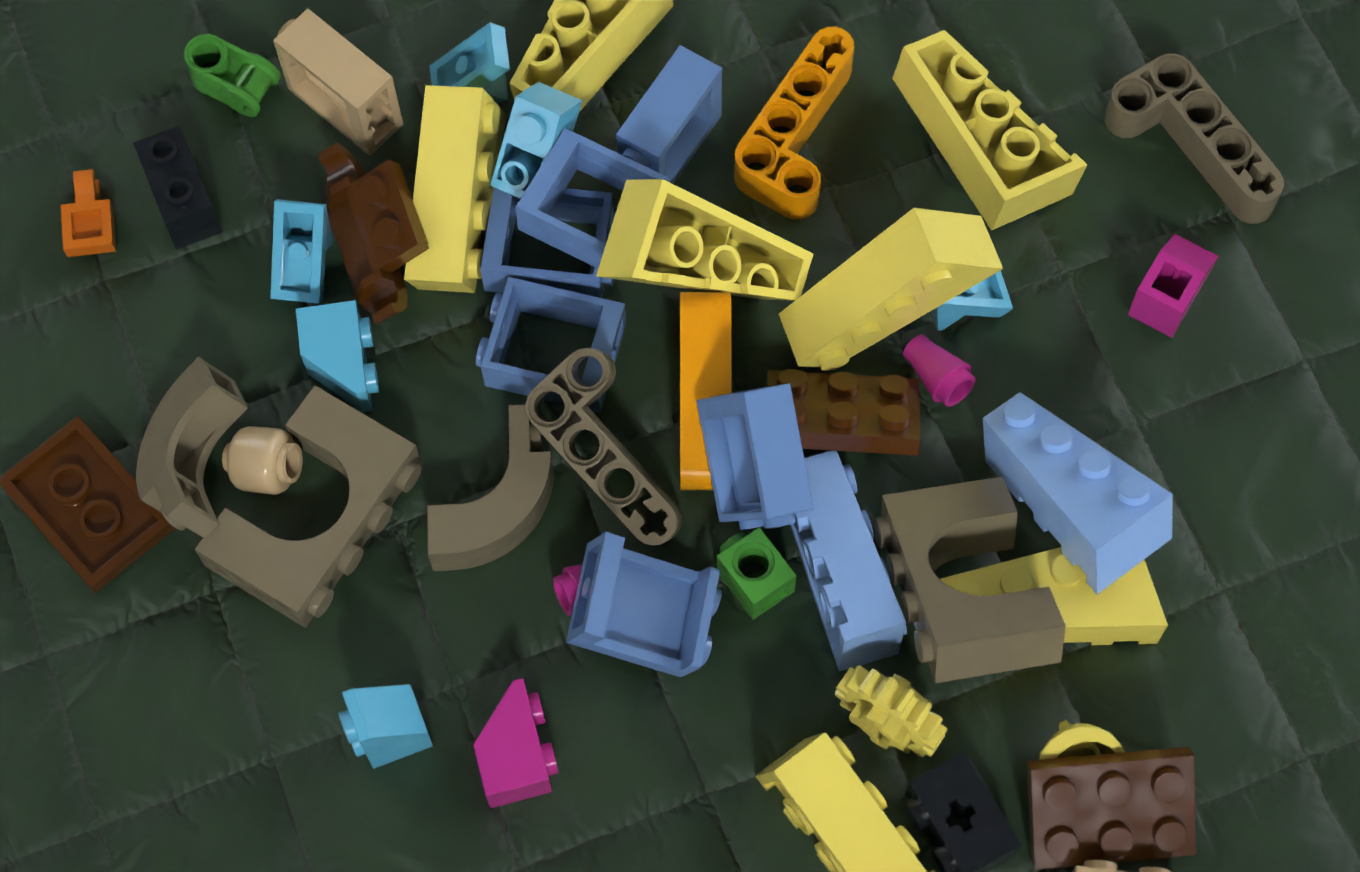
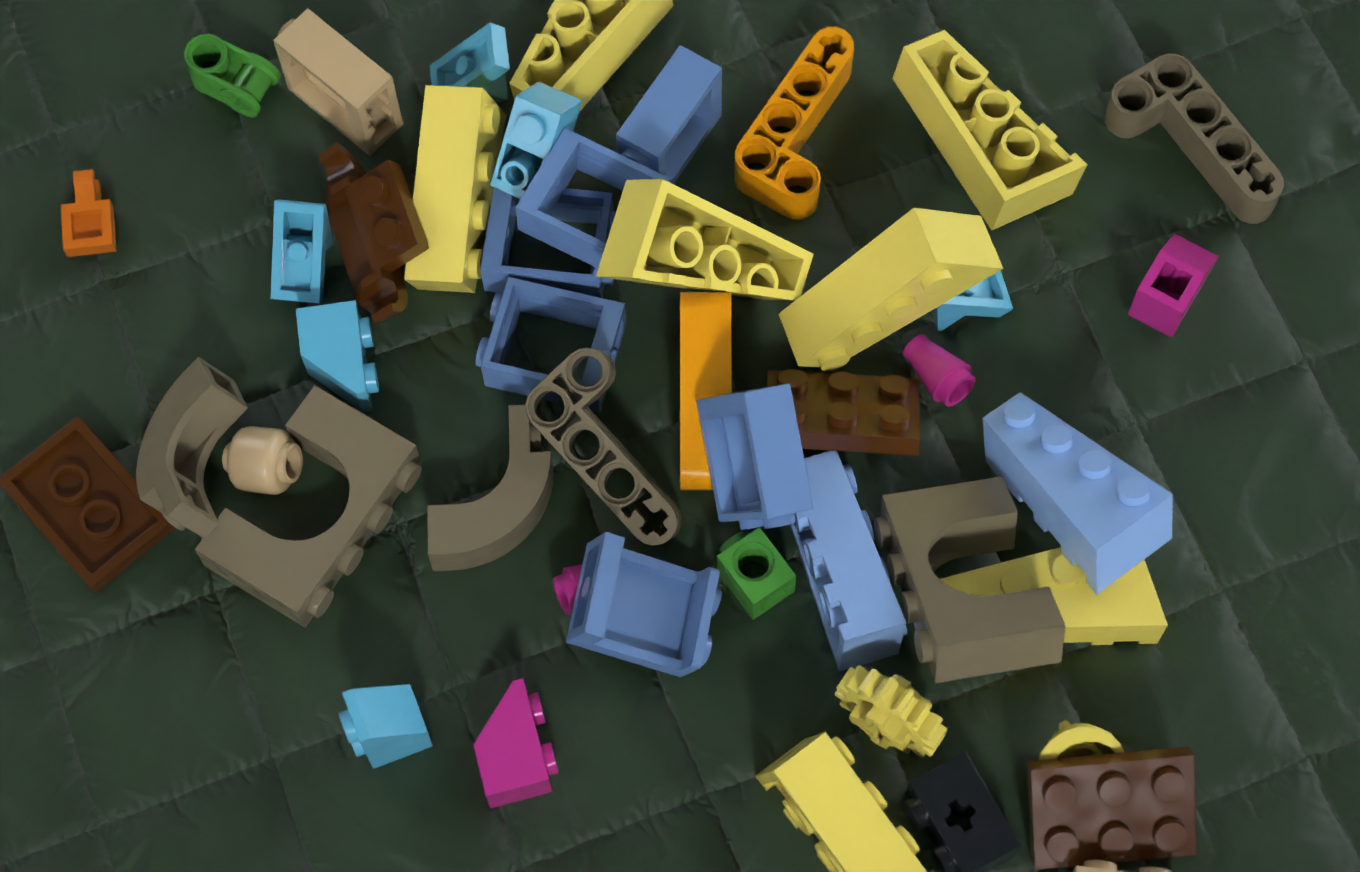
black brick [133,125,223,250] -> none

